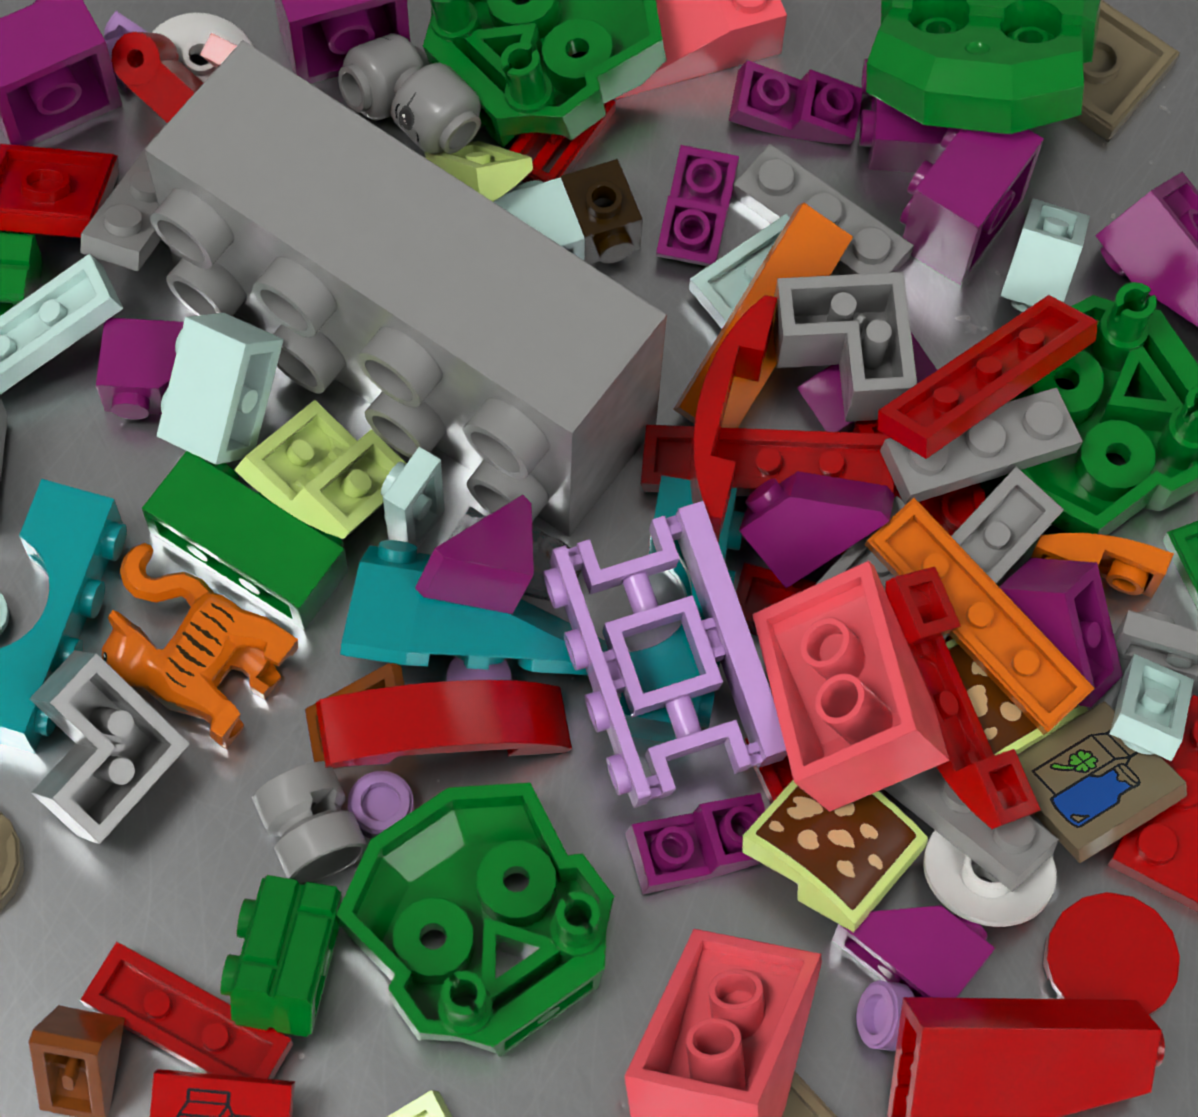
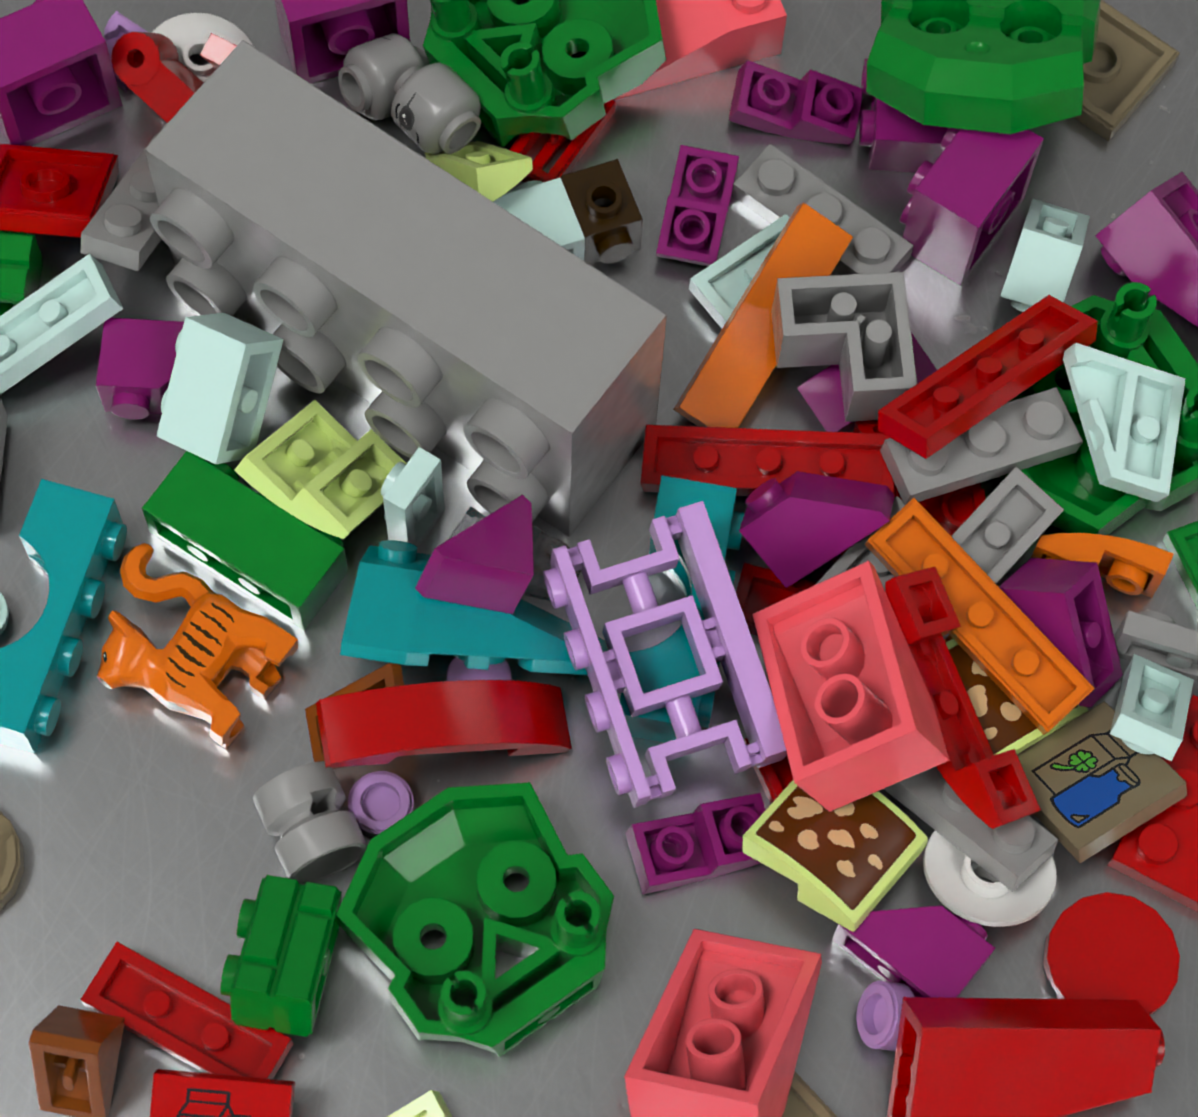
light grey brick [30,650,190,844] -> none
red slope [690,295,777,543] -> none
none -> light aqua wing [1063,343,1185,502]

